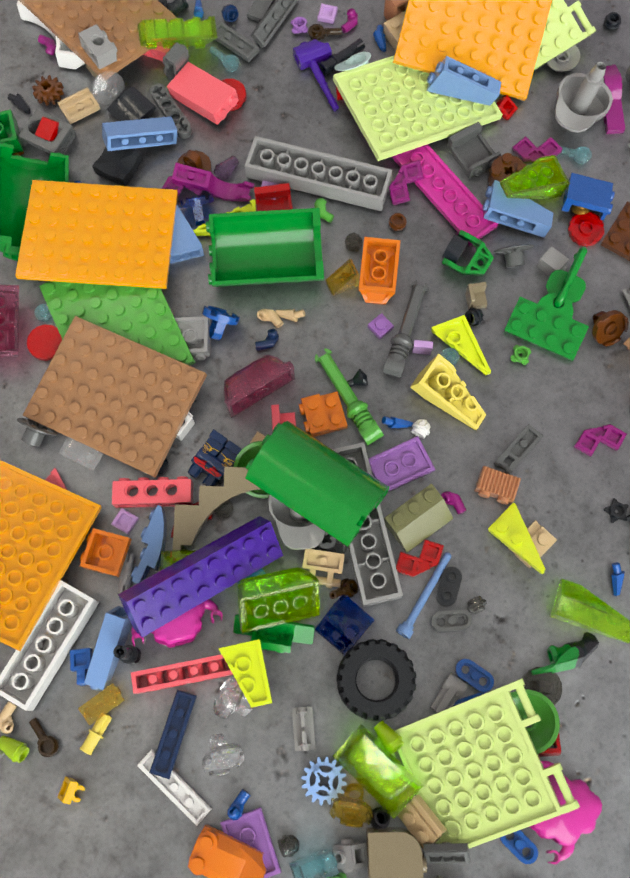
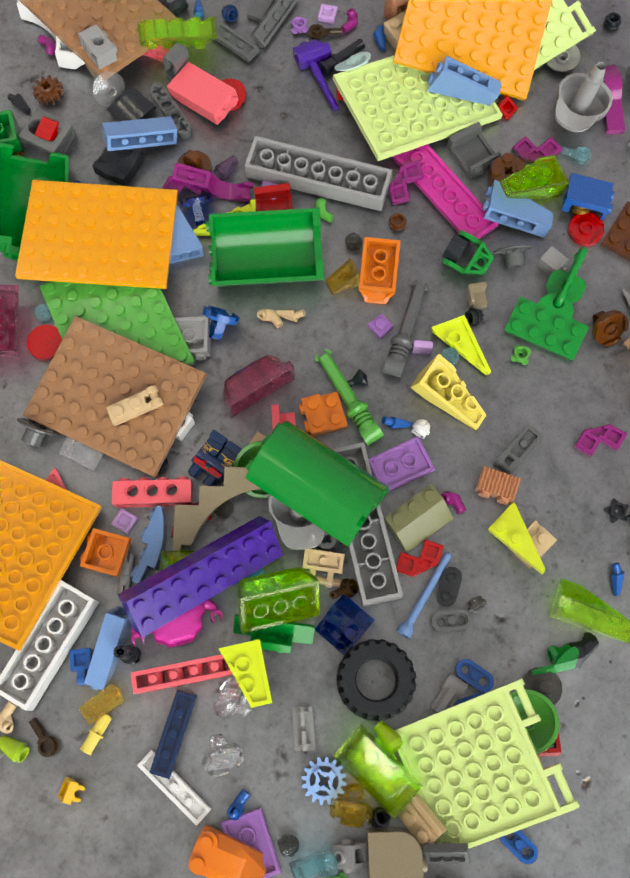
tan plate [57,87,100,124] -> none
clear light blue plate [209,46,239,72] -> none
dark blue arm [255,329,279,351] -> none
dark pink piece [529,761,602,864] -> none
none -> tan plate [106,385,163,426]

